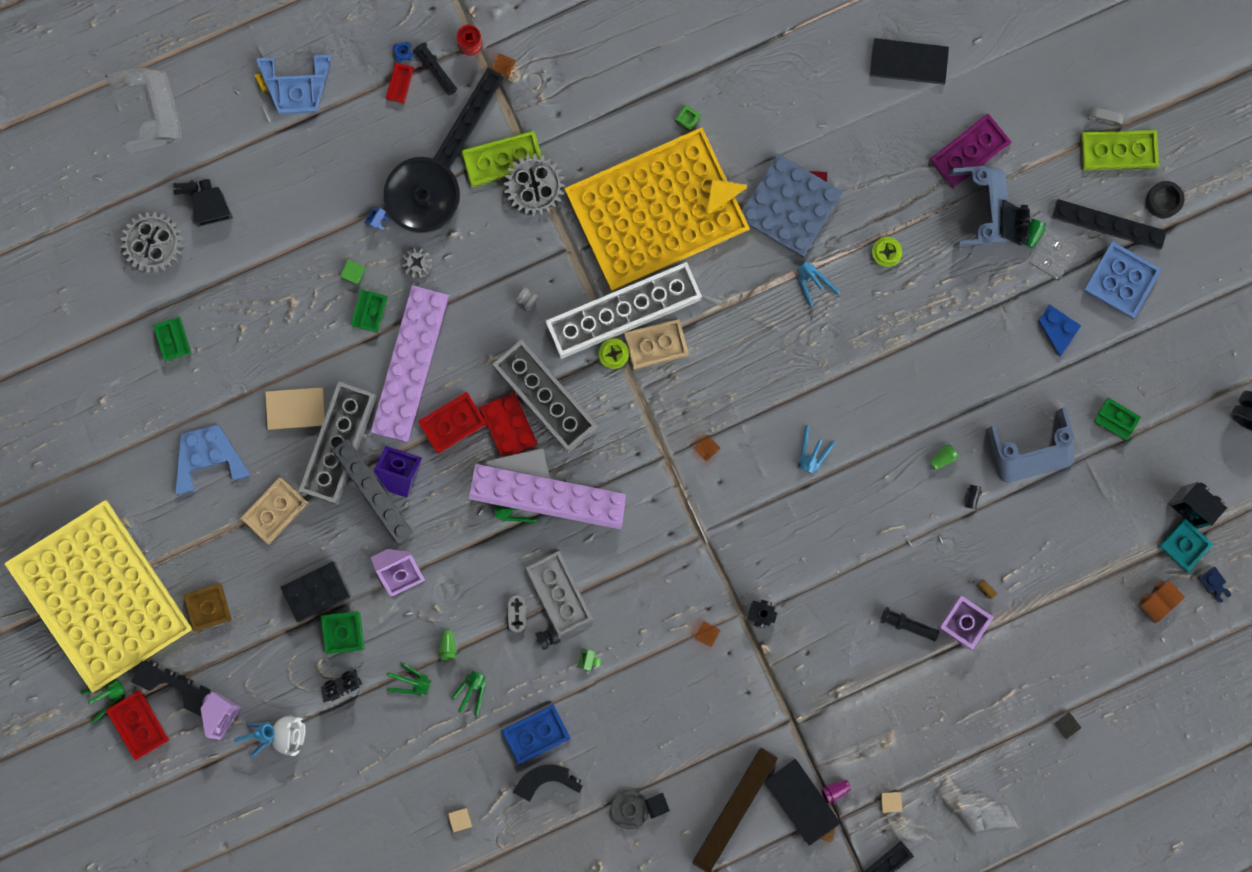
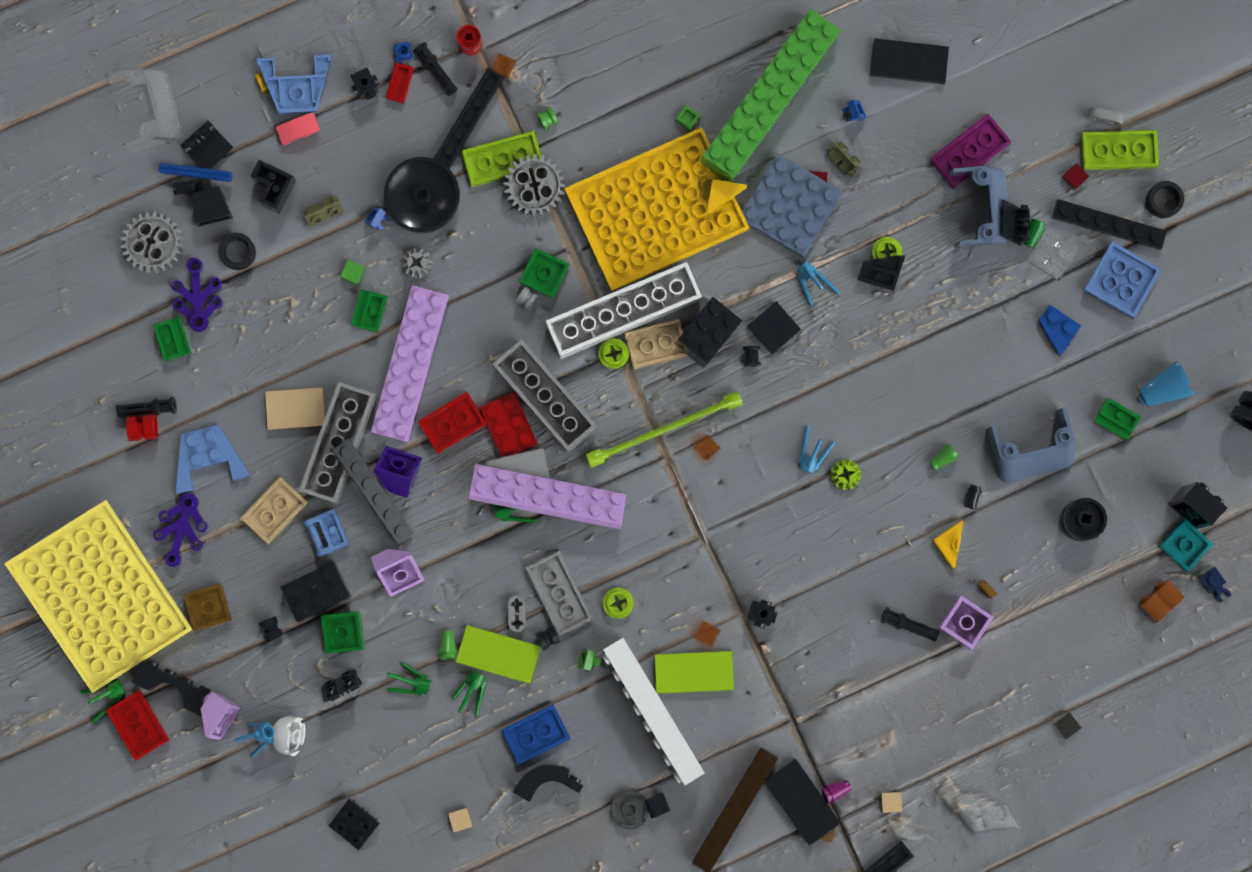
none -> black pin [116,396,177,417]
none -> red wheel [126,414,158,441]
none -> dark purple plant [153,493,208,567]
none -> blue axle [159,163,233,182]
none -> dark purple plant [171,258,223,332]
none -> black hinge [180,121,233,169]
none -> black tyre [218,232,256,270]
none -> black brick [250,160,296,214]
none -> black wheel [258,616,283,642]
none -> coral slope [276,113,321,145]
none -> olive hinge [303,195,344,227]
none -> medium blue plate [303,509,350,558]
none -> black hinge [329,799,380,850]
none -> black brick [350,67,380,100]
none -> lime tile [456,625,541,684]
none -> green plate [519,248,570,299]
none -> bright green wheel [536,107,559,130]
none -> lime hose [585,391,743,468]
none -> white brick [602,638,705,785]
none -> lime gear [603,588,634,619]
none -> lime tile [655,651,734,694]
none -> black brick [674,297,743,368]
none -> bright green brick [700,8,841,182]
none -> black bush [743,346,761,367]
none -> black tile [747,301,801,355]
none -> olive hinge [826,141,863,178]
none -> lime gear [830,460,861,490]
none -> blue tile [842,100,867,122]
none -> black wing [857,254,905,291]
none -> yellow tile [932,520,964,570]
none -> black wheel [1059,498,1107,542]
none -> dark red tile [1062,163,1089,190]
none -> dark azure cone [1137,361,1194,407]

